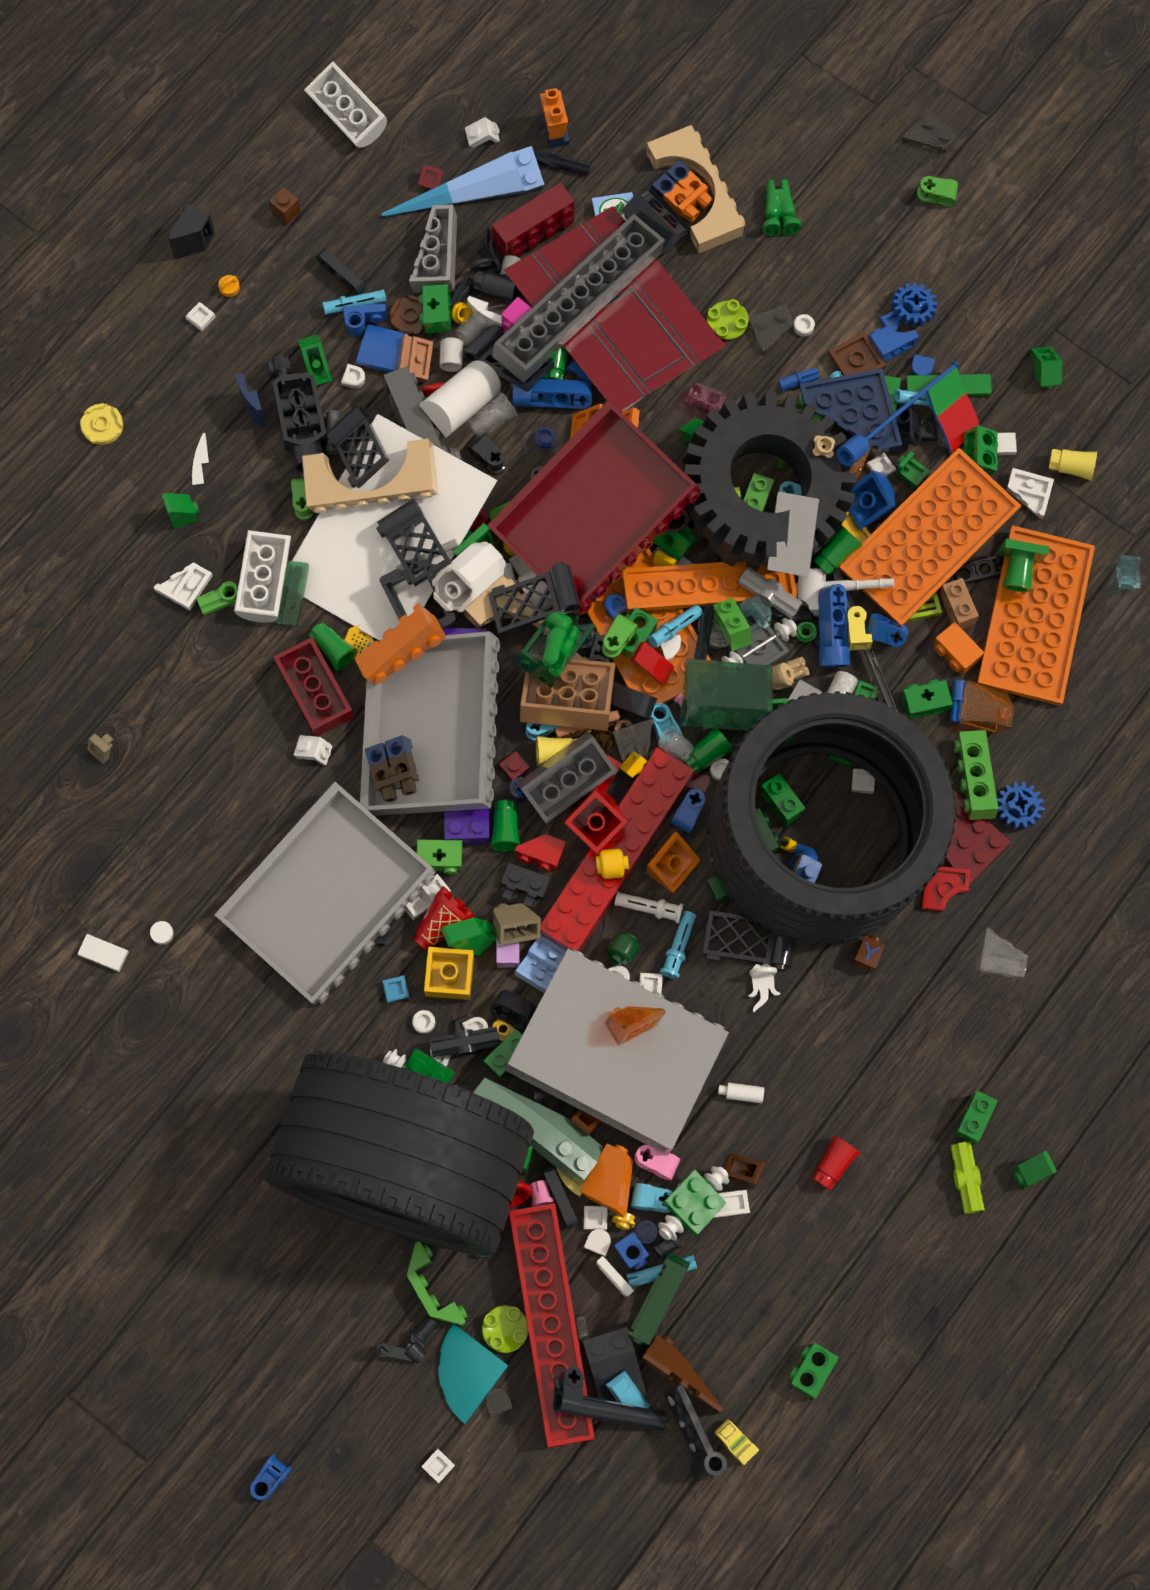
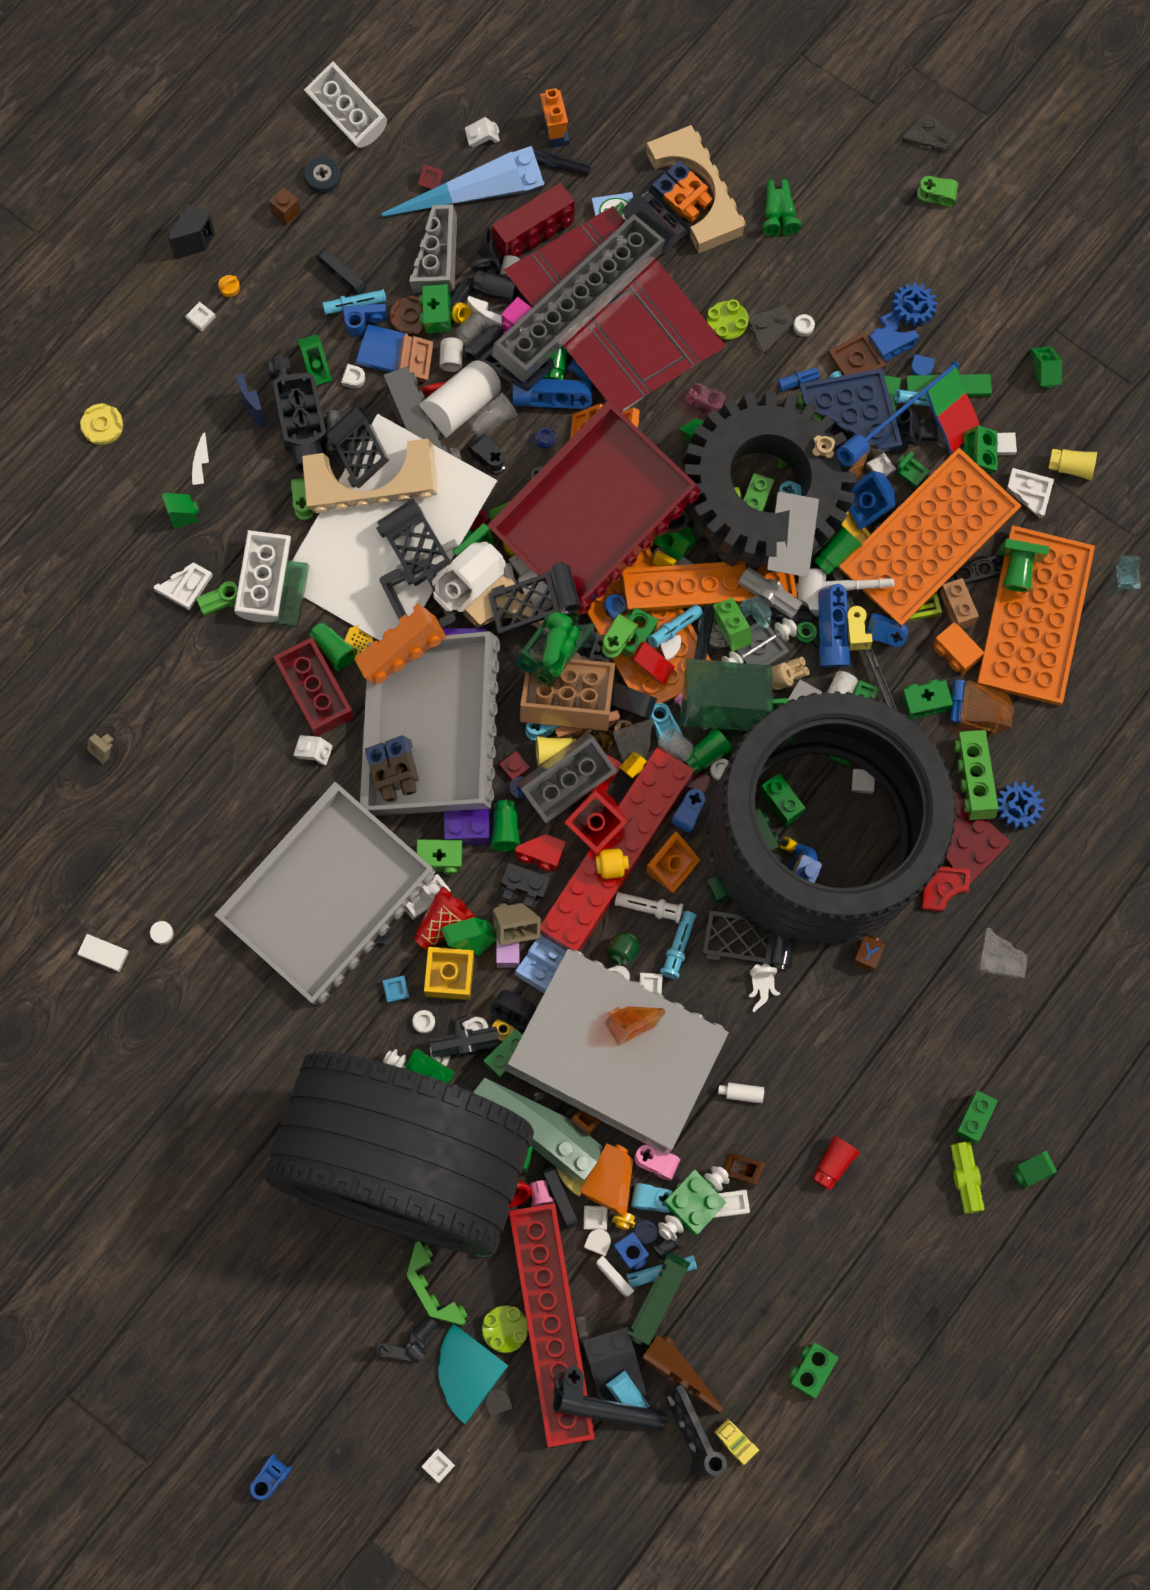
none -> black bush [304,157,341,194]

